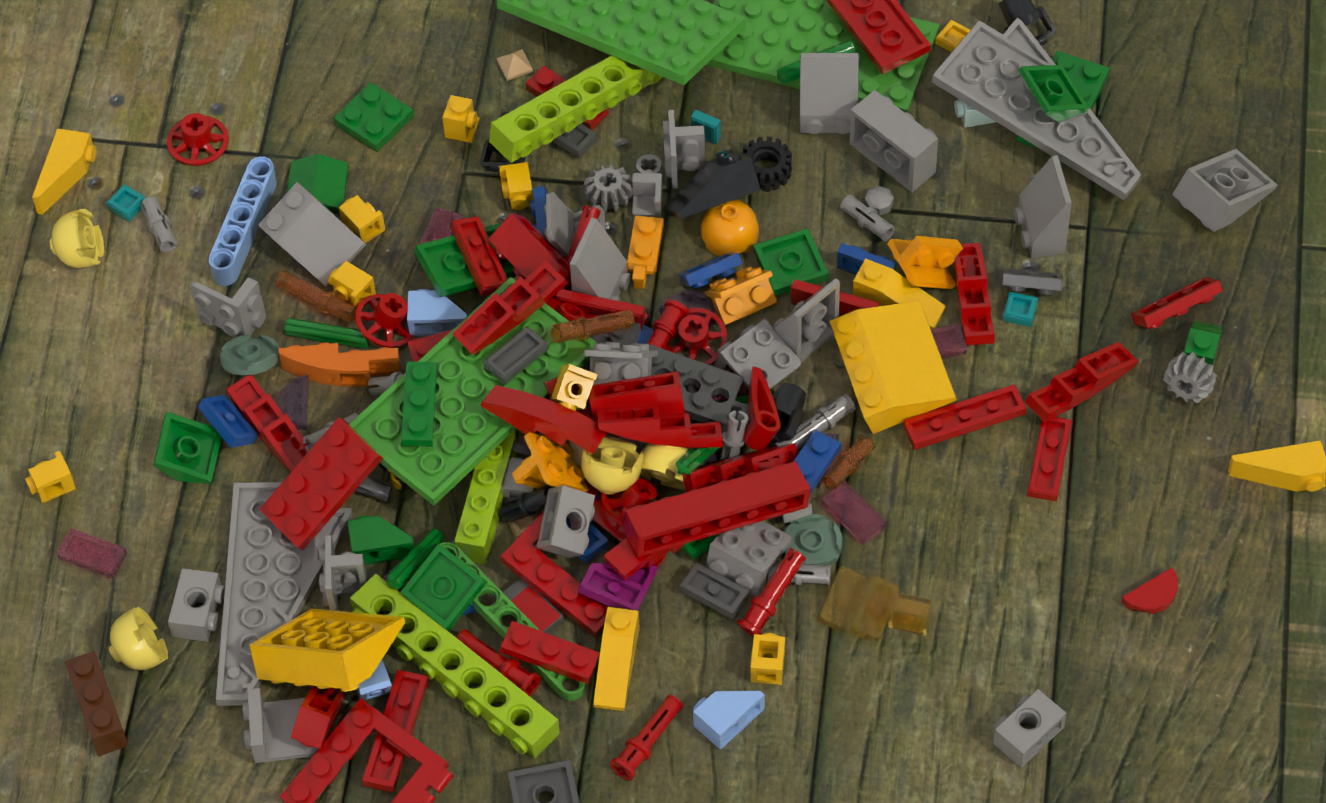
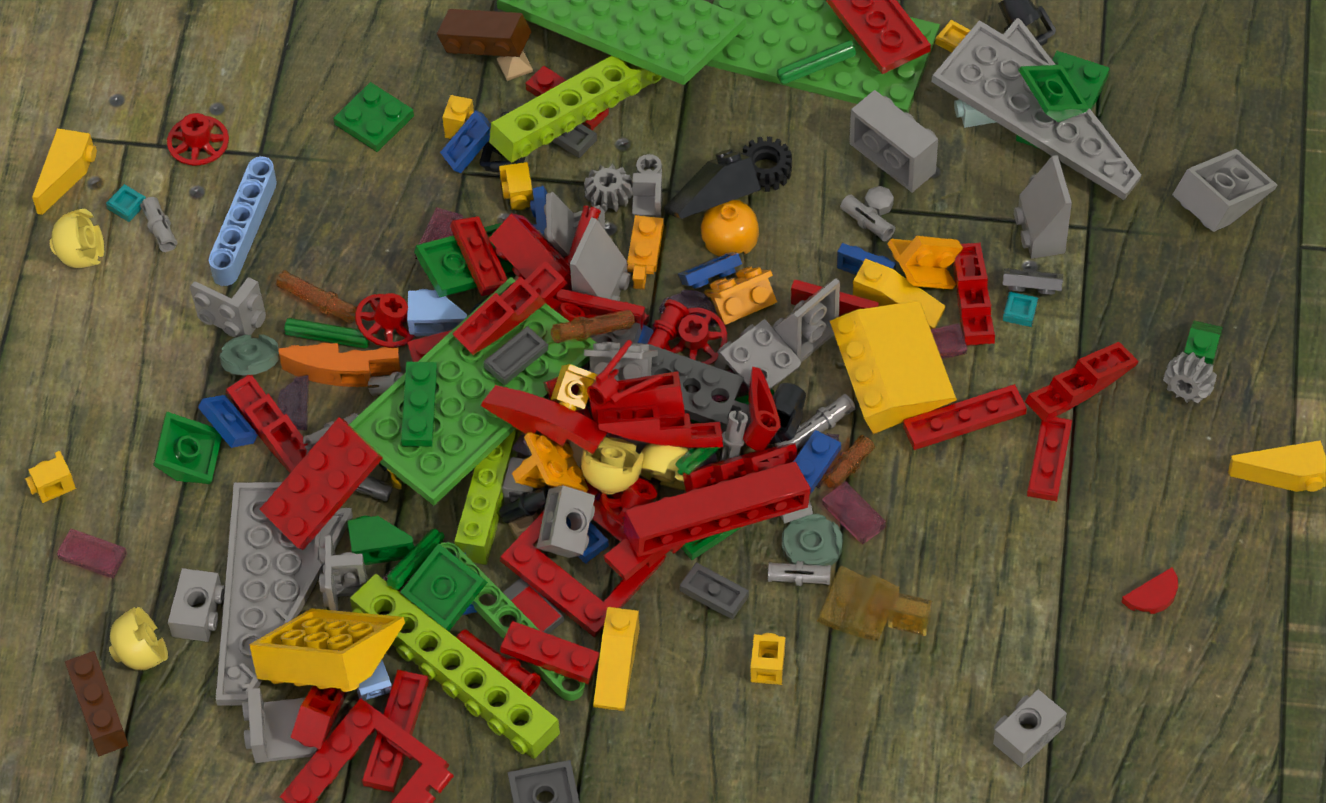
light grey slope [258,182,367,288] -> none
green slope [287,154,348,213] -> none
yellow brick [328,261,376,312] -> none
yellow brick [339,195,385,243] -> none
magenta wing [578,563,659,611] -> none
red pin [609,695,684,781] -> none
light grey bracket [663,110,705,188] -> none
teal tile [691,110,721,144] -> none
light blue slope [693,691,765,750] -> none
light grey bracket [706,521,792,597] -> none
red pin [736,548,806,637] -> none
green plate [753,228,829,296] -> none
light grey slope [800,53,859,134] -> none
red plate [1131,277,1223,329] -> none
none -> reddish brown brick [437,9,532,57]
none -> blue plate [440,110,491,173]
none -> red plant [587,340,663,406]

